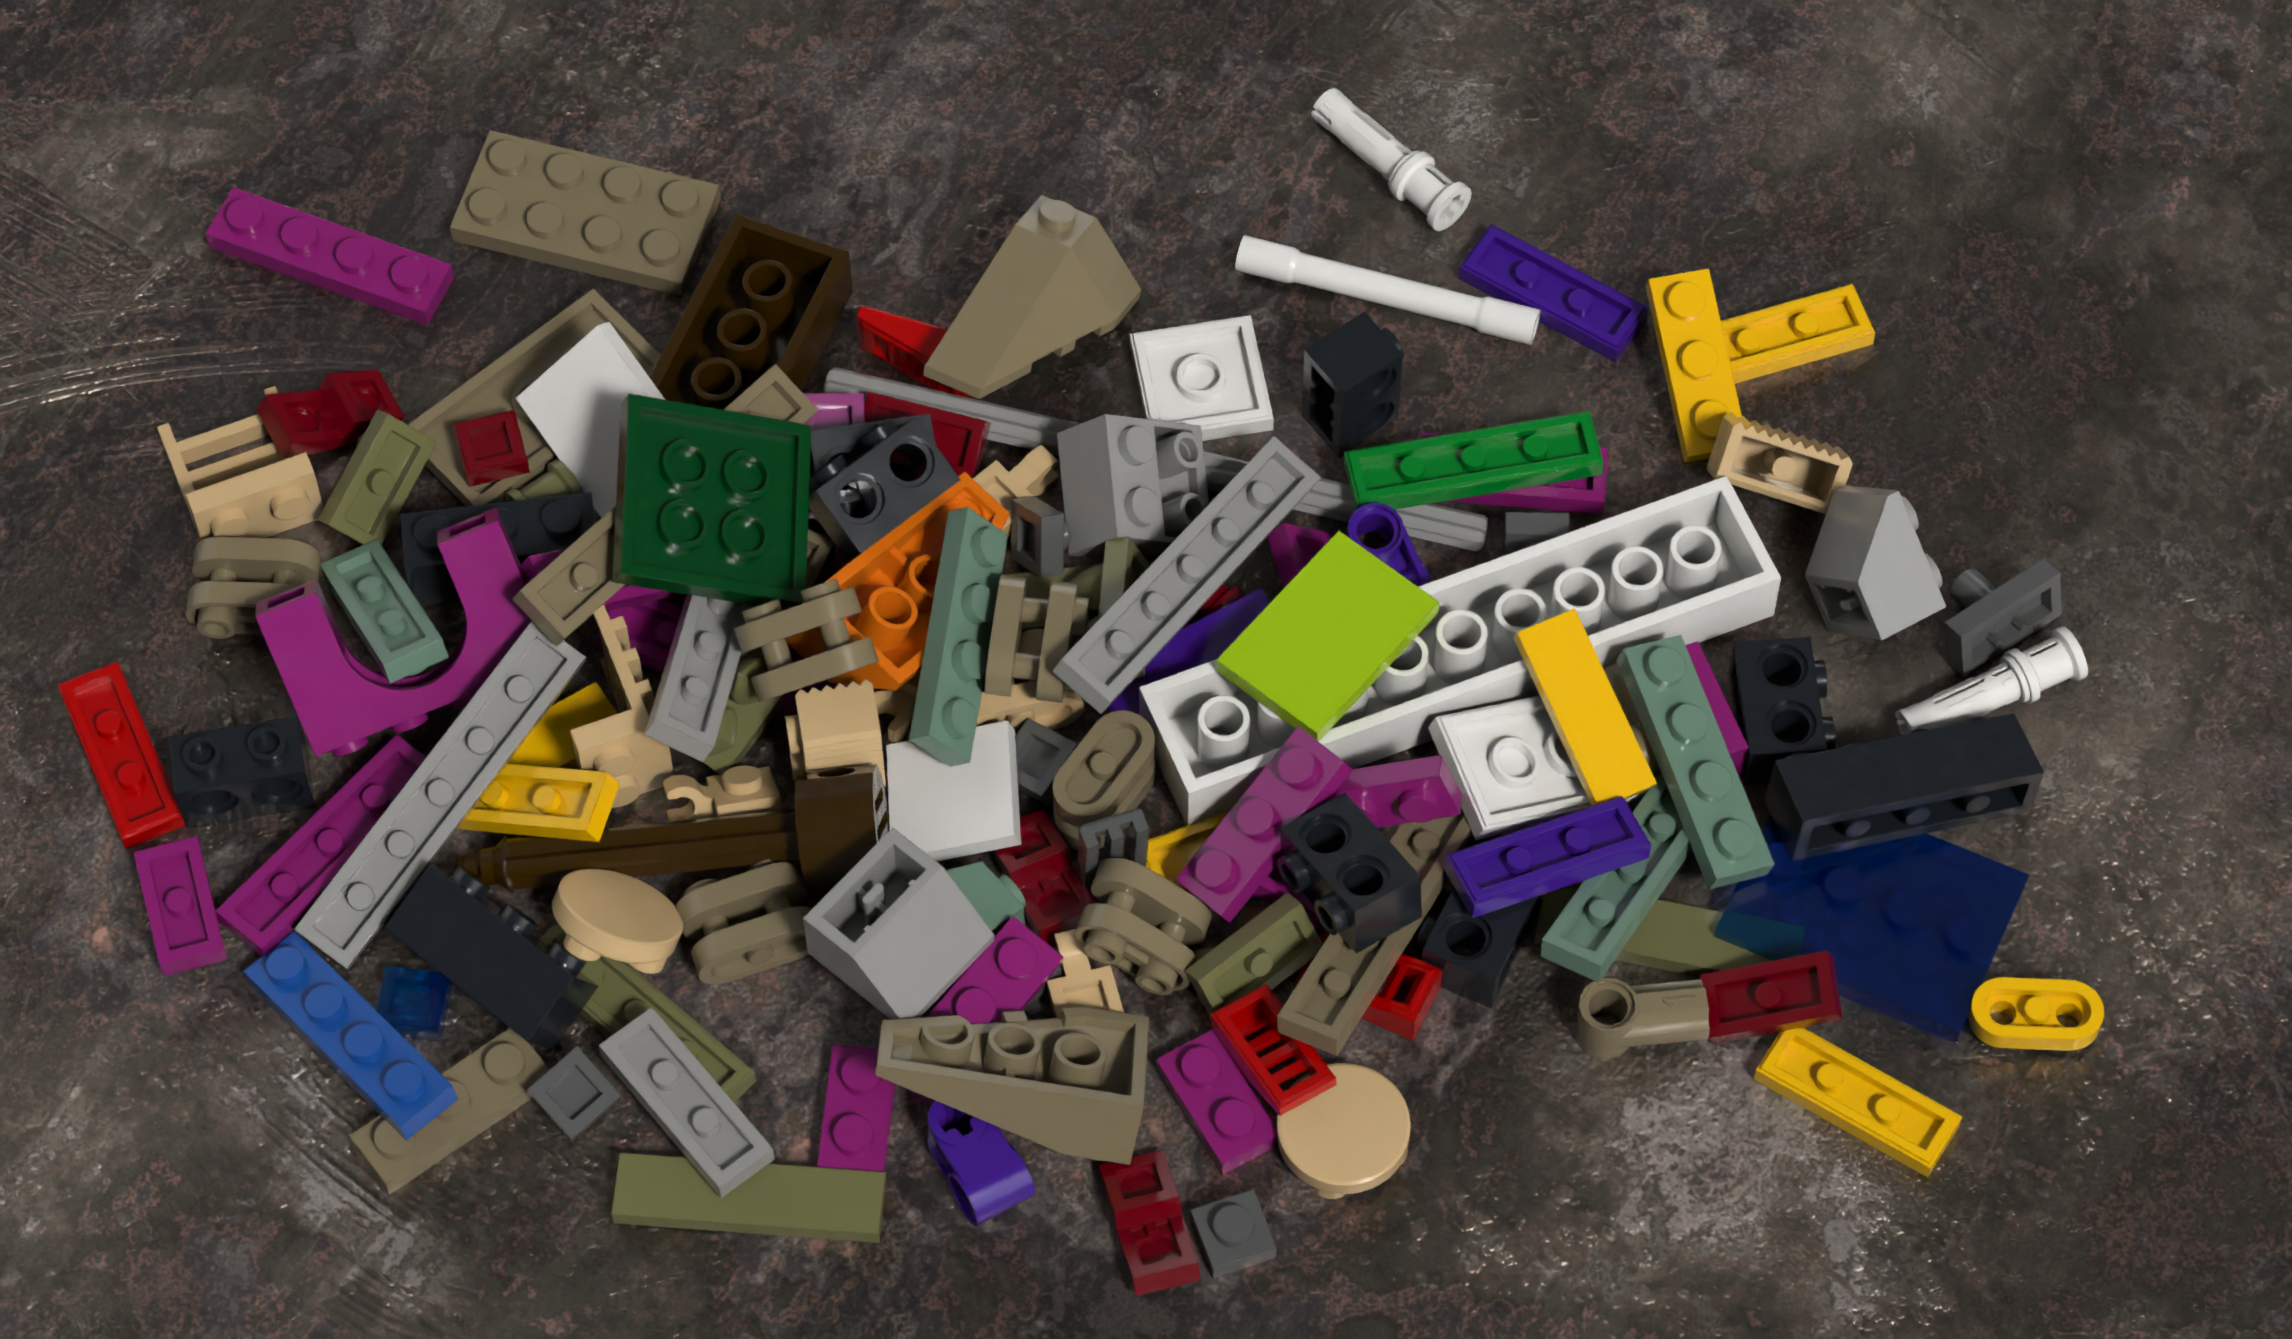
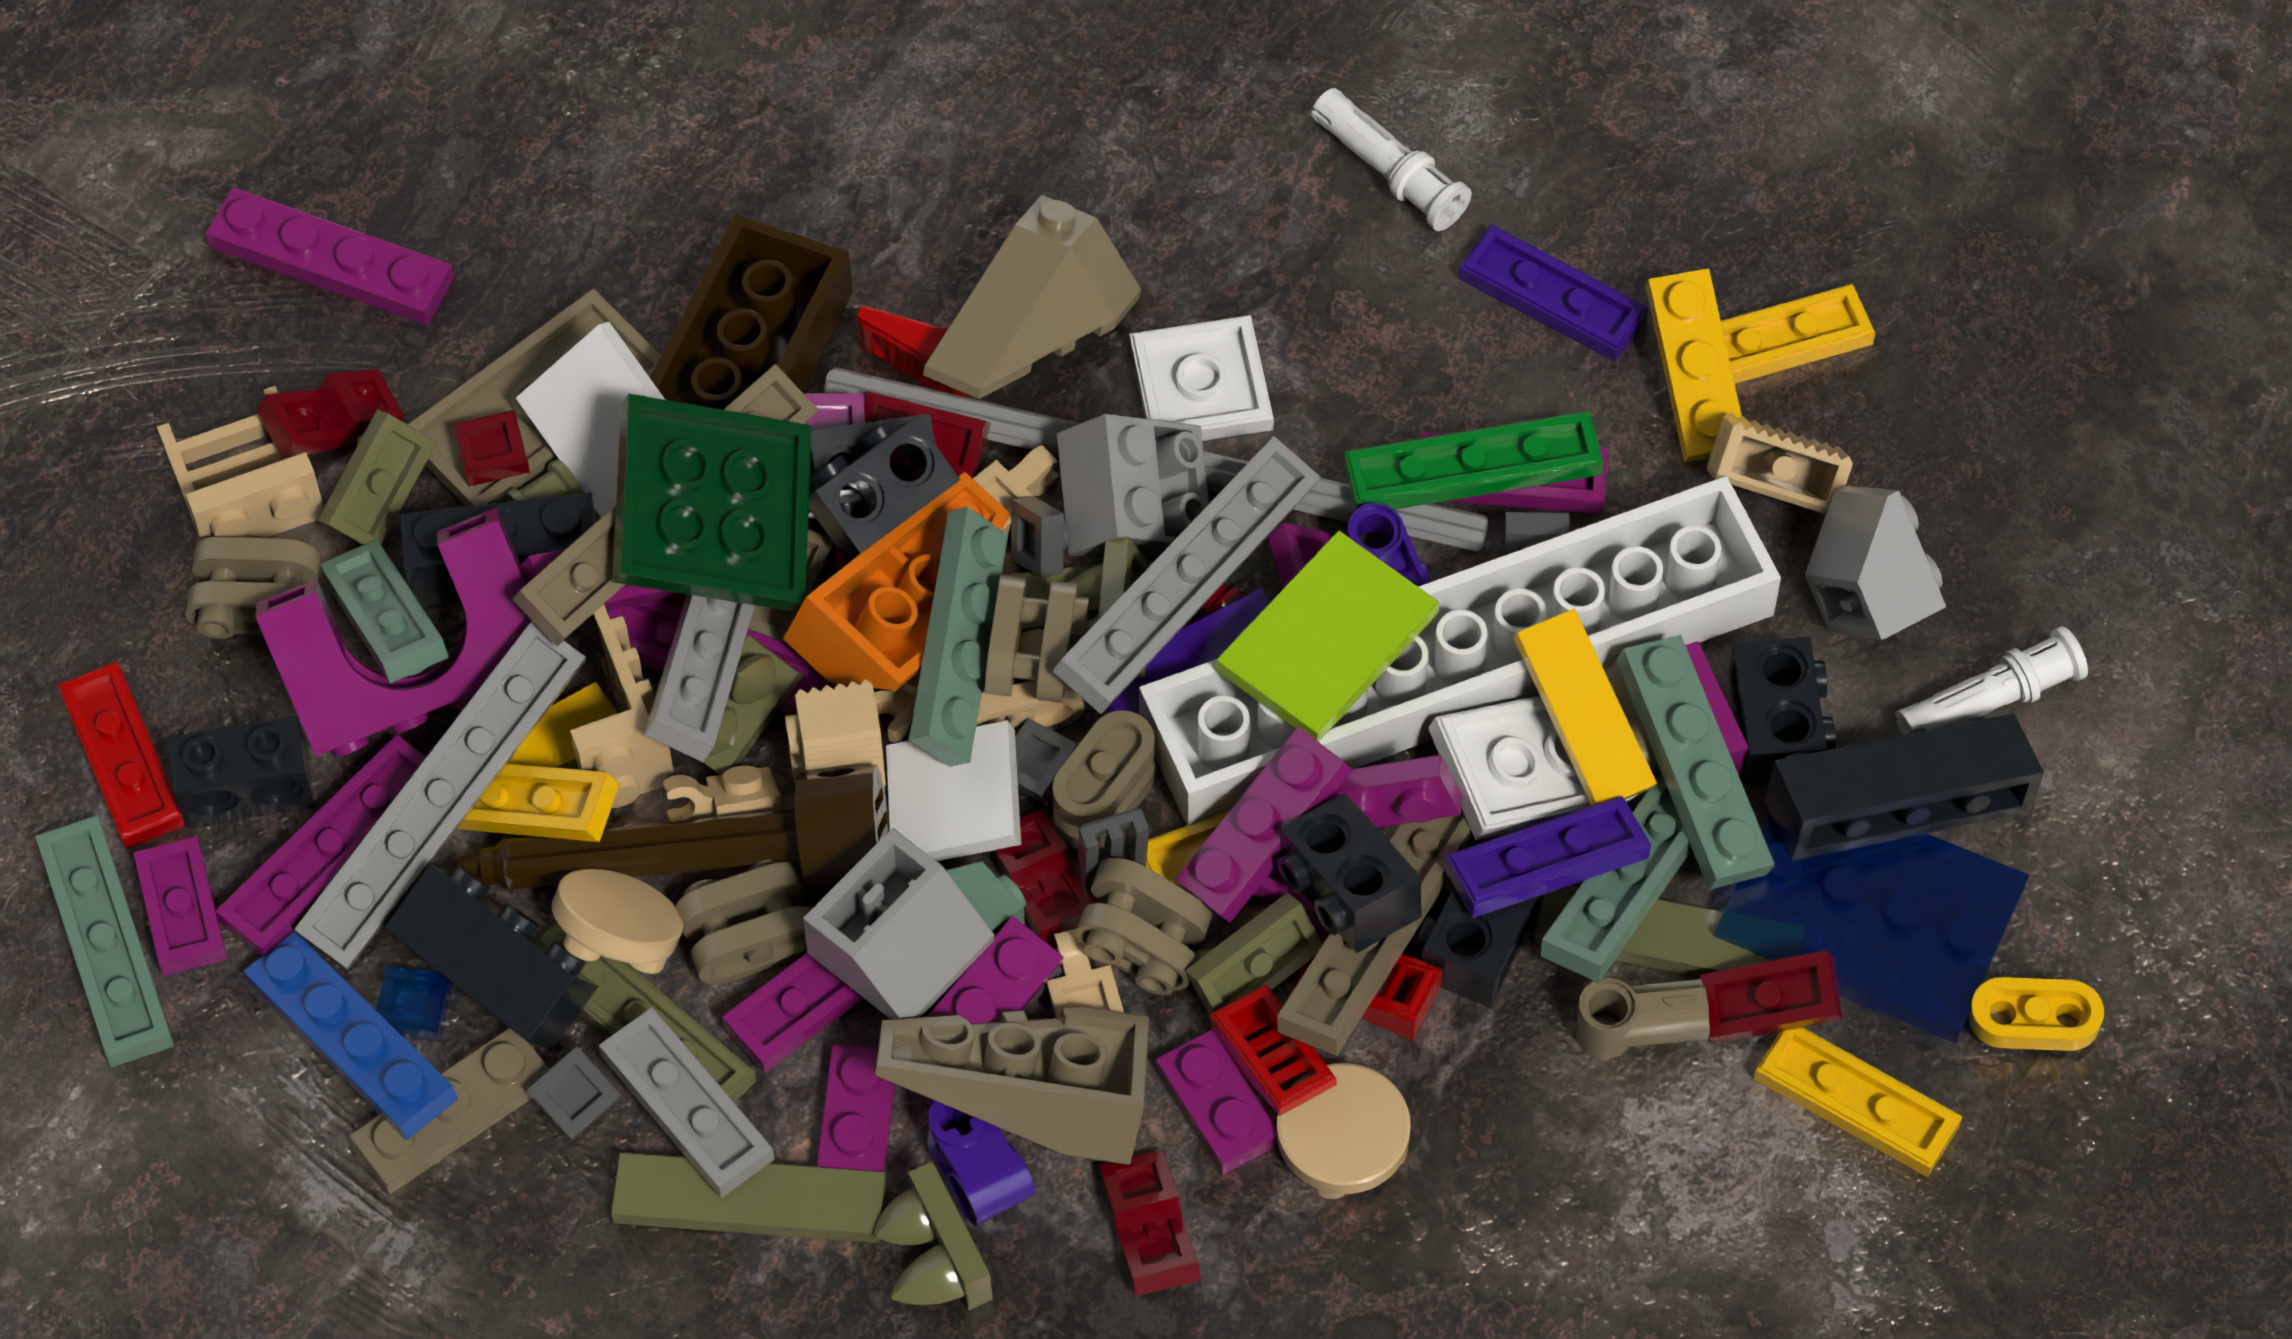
dark tan plate [450,130,721,297] -> none
dark tan brick [734,579,879,703] -> none
dark grey plate [1190,1189,1277,1279] -> none
white piece [1235,235,1541,345] -> none
black brick [1302,312,1404,458] -> none
dark grey tile [1945,558,2062,678] -> none
none -> sand green plate [35,815,174,1068]
none -> magenta plate [722,953,864,1074]
none -> olive tile [874,1161,993,1310]

